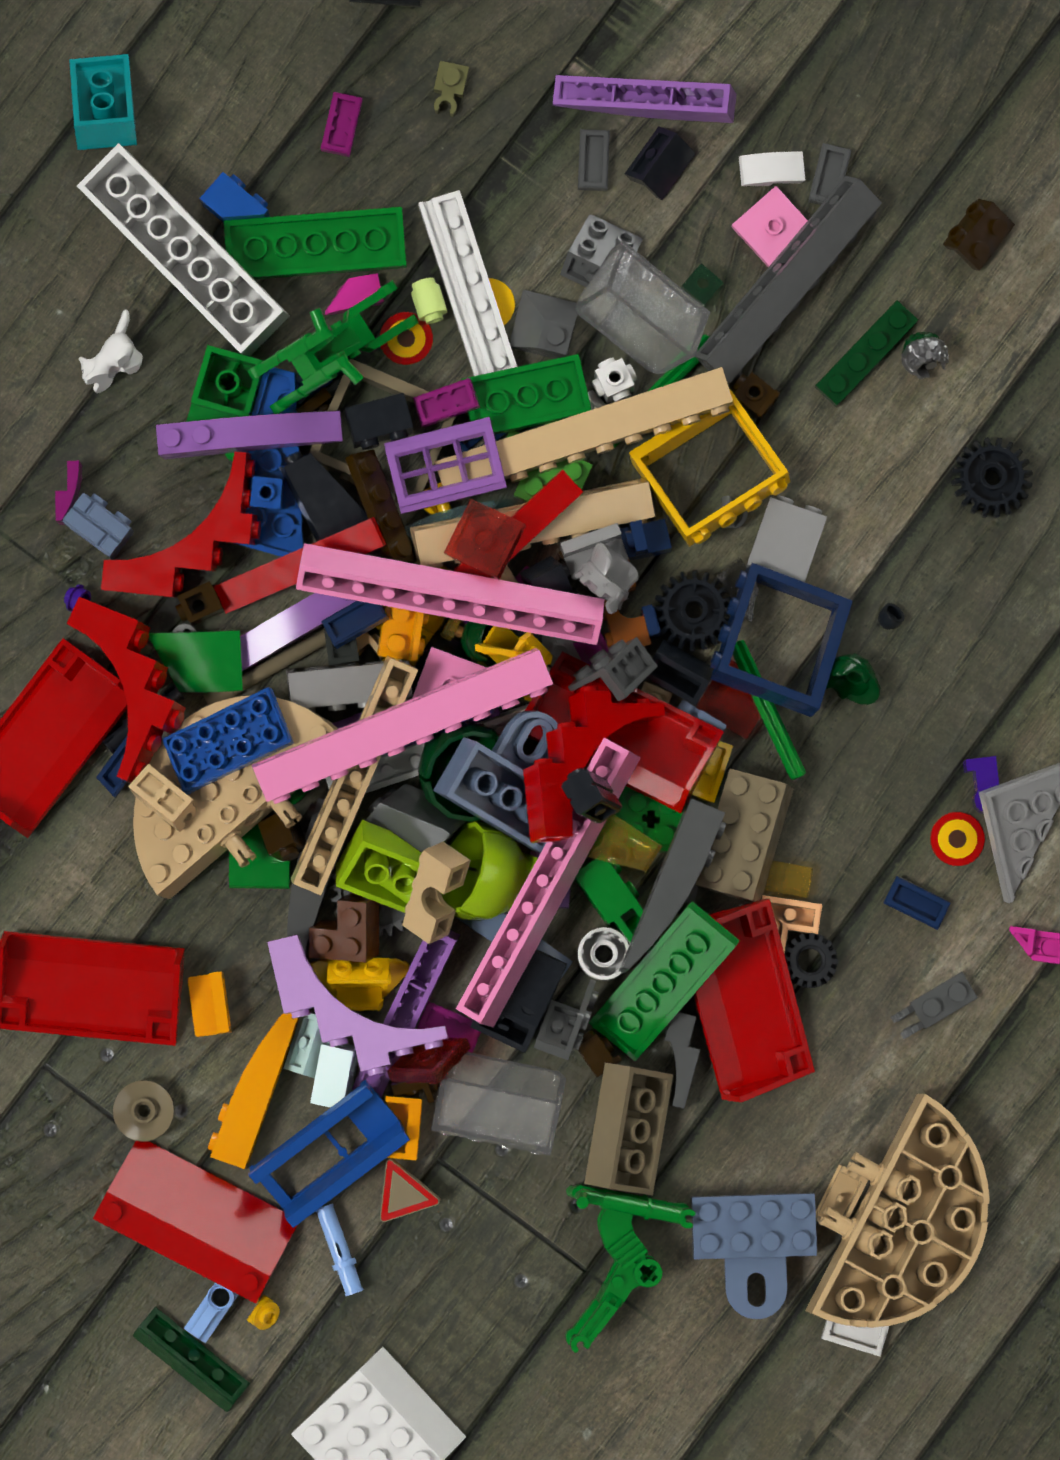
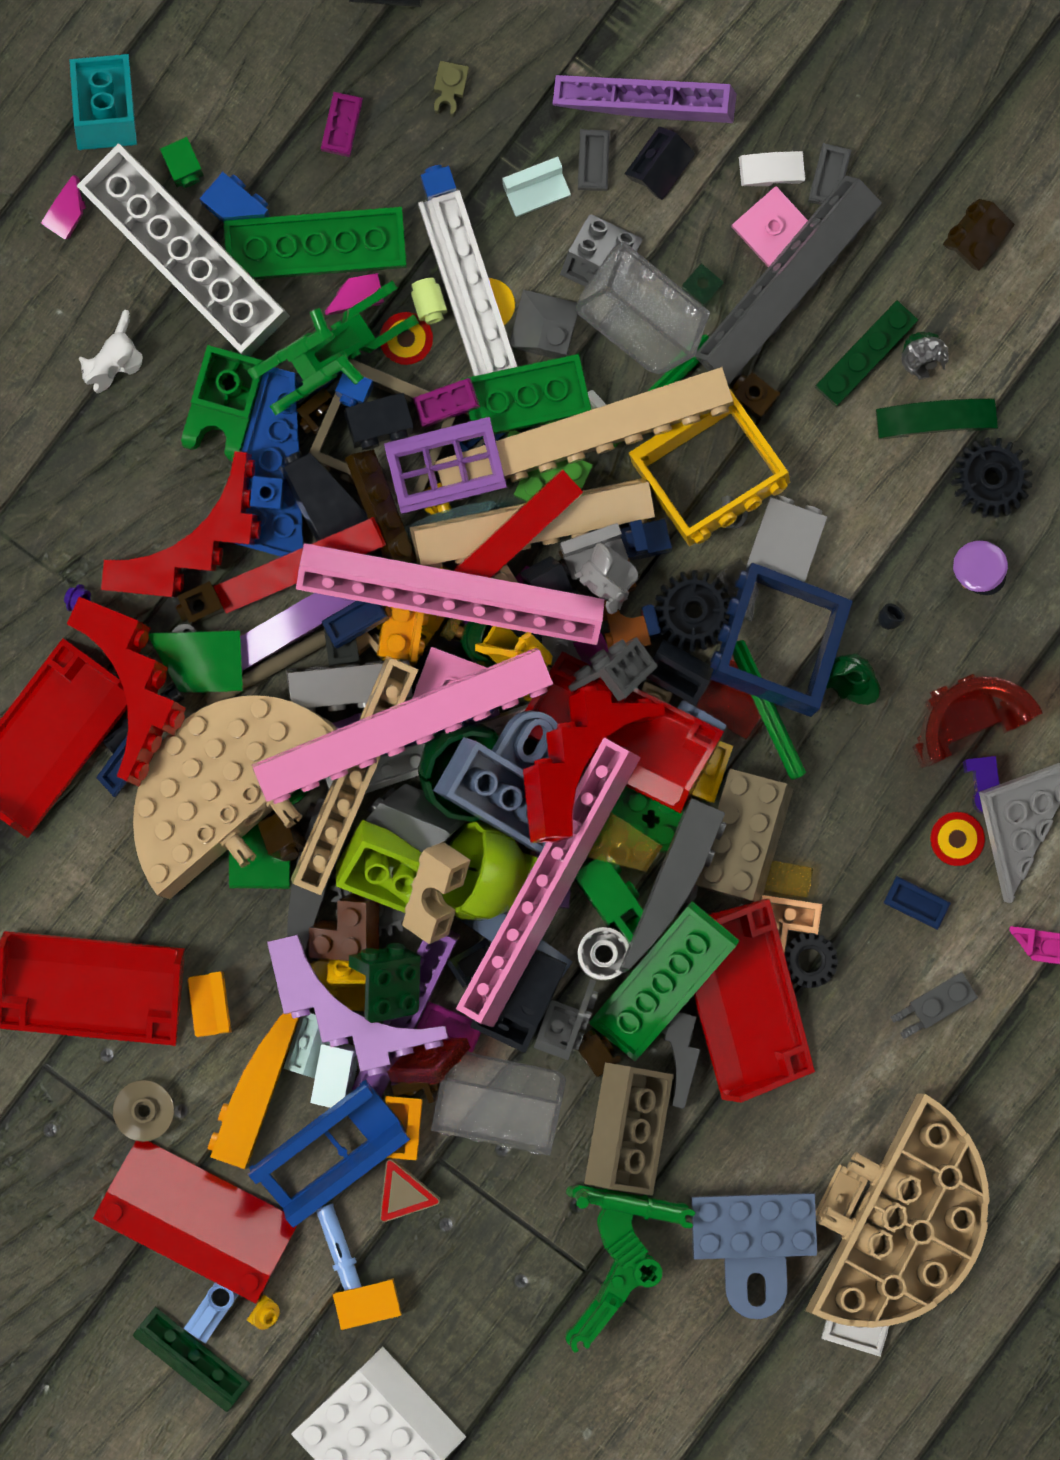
magenta slope [55,460,83,525] -> none
sand blue brick [62,493,134,560] -> none
tan hinge [128,764,196,832] -> none
medium lavender slope [156,411,343,459] -> none
blue tile [162,687,294,795] -> none
clear red plate [444,499,526,580] -> none
black brick [561,768,622,824] -> none
white brick [592,357,637,403] -> none
none -> dark pink slope [41,175,86,240]
none -> green brick [160,137,204,188]
none -> light orange panel [333,1278,402,1330]
none -> blue plate [335,373,374,407]
none -> dark green bracket [349,943,421,1023]
none -> blue plate [421,165,456,201]
none -> black slope [446,938,491,989]
none -> light aqua panel [502,157,571,217]
none -> dark green slope [876,399,998,440]
none -> clear red piece [912,674,1043,769]
none -> medium lavender piece [953,540,1008,595]

